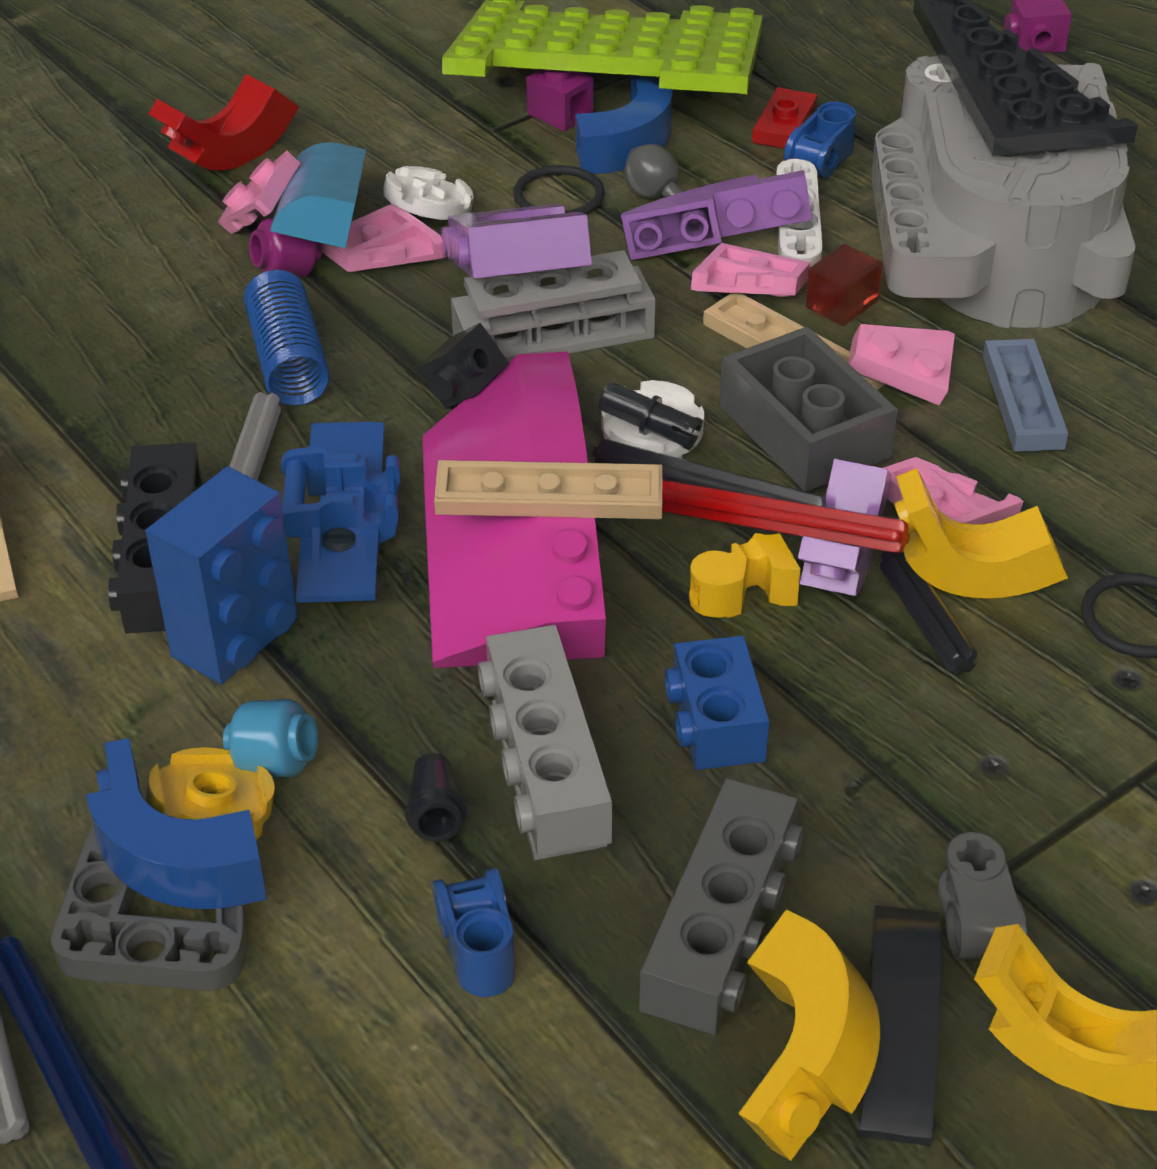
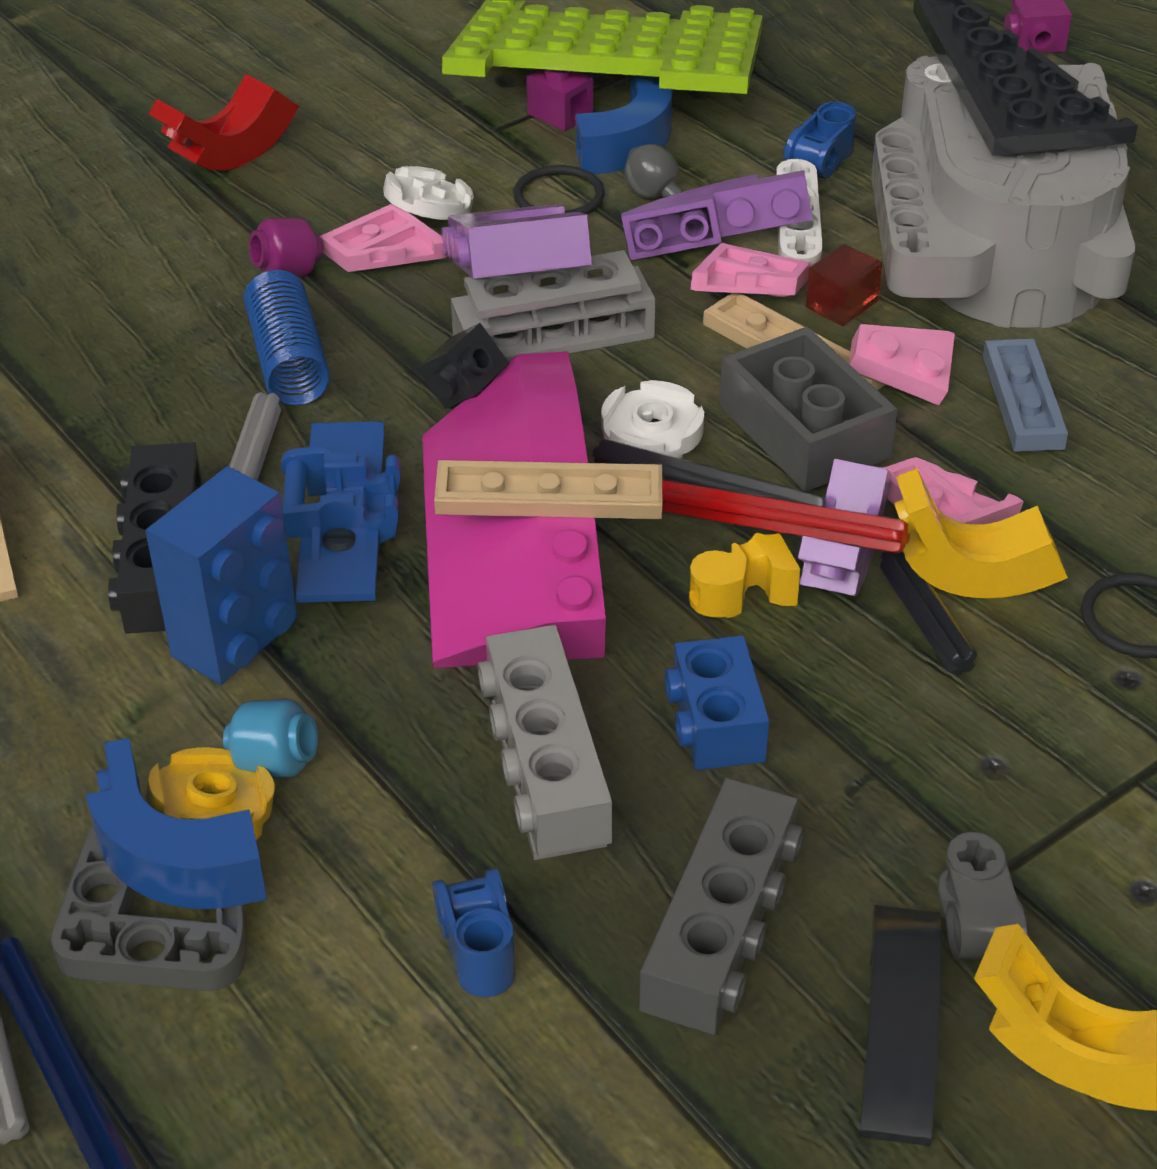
bright pink wing [218,151,300,234] -> none
dark azure brick [270,142,366,248] -> none
black cone [405,753,467,842] -> none
black axle [599,382,703,450] -> none
yellow arch [738,910,880,1161] -> none
red plate [752,87,818,149] -> none

